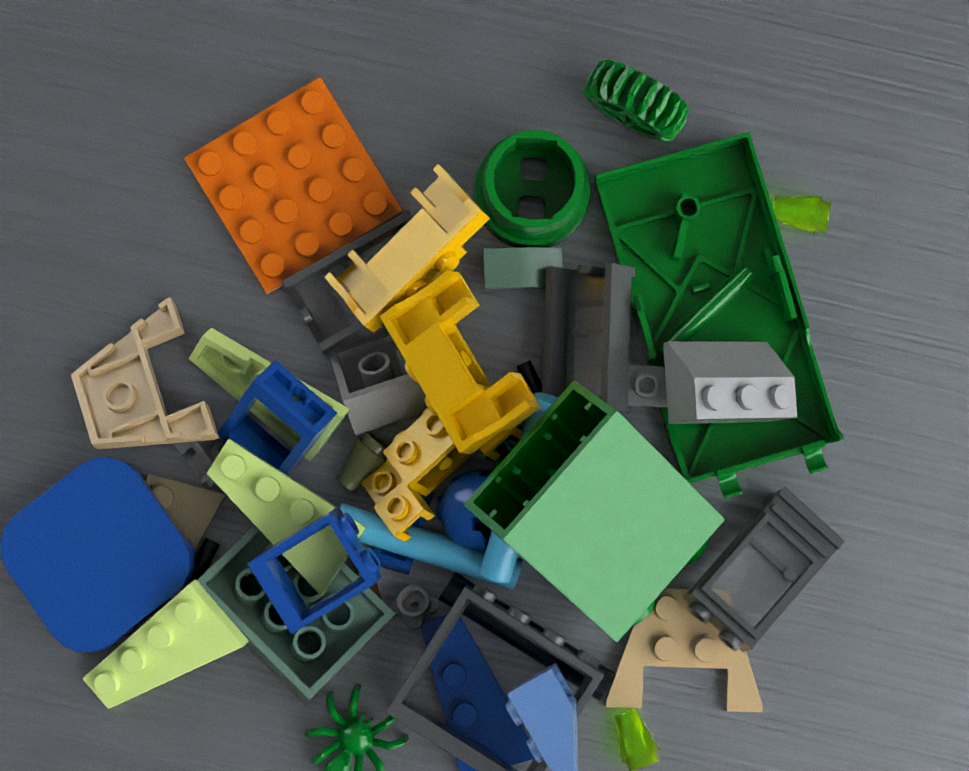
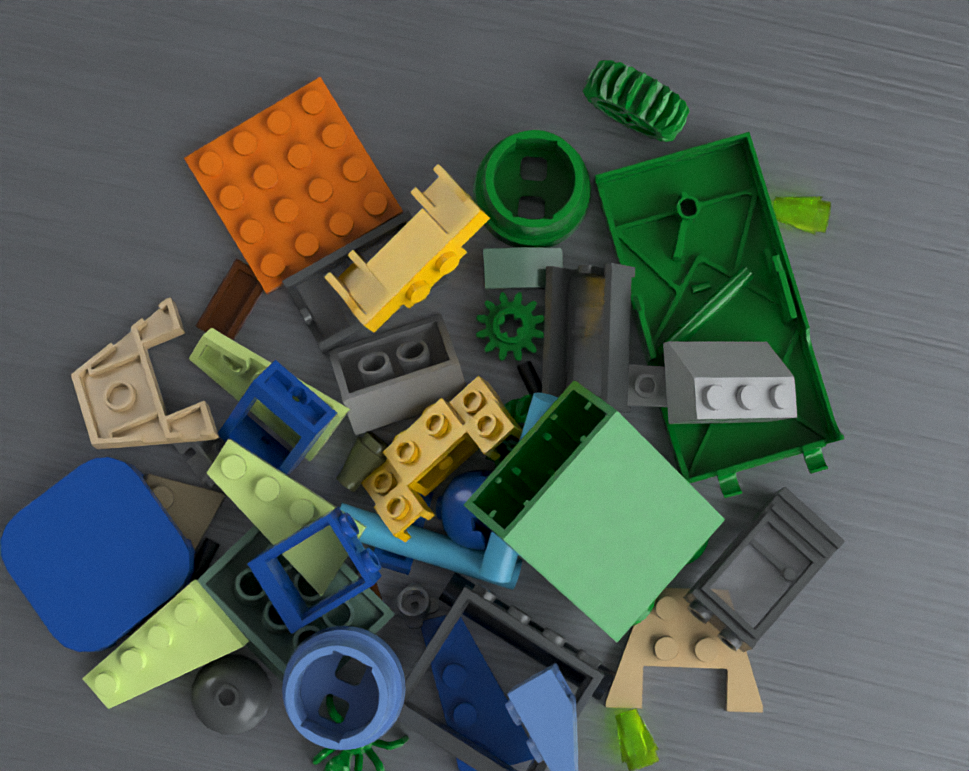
yellow bracket [379,270,541,454] -> none
none -> dark grey cylinder [191,654,272,735]
none -> reddish brown tile [195,258,264,341]
none -> medium blue piece [282,626,406,750]
none -> green gear [476,292,545,362]

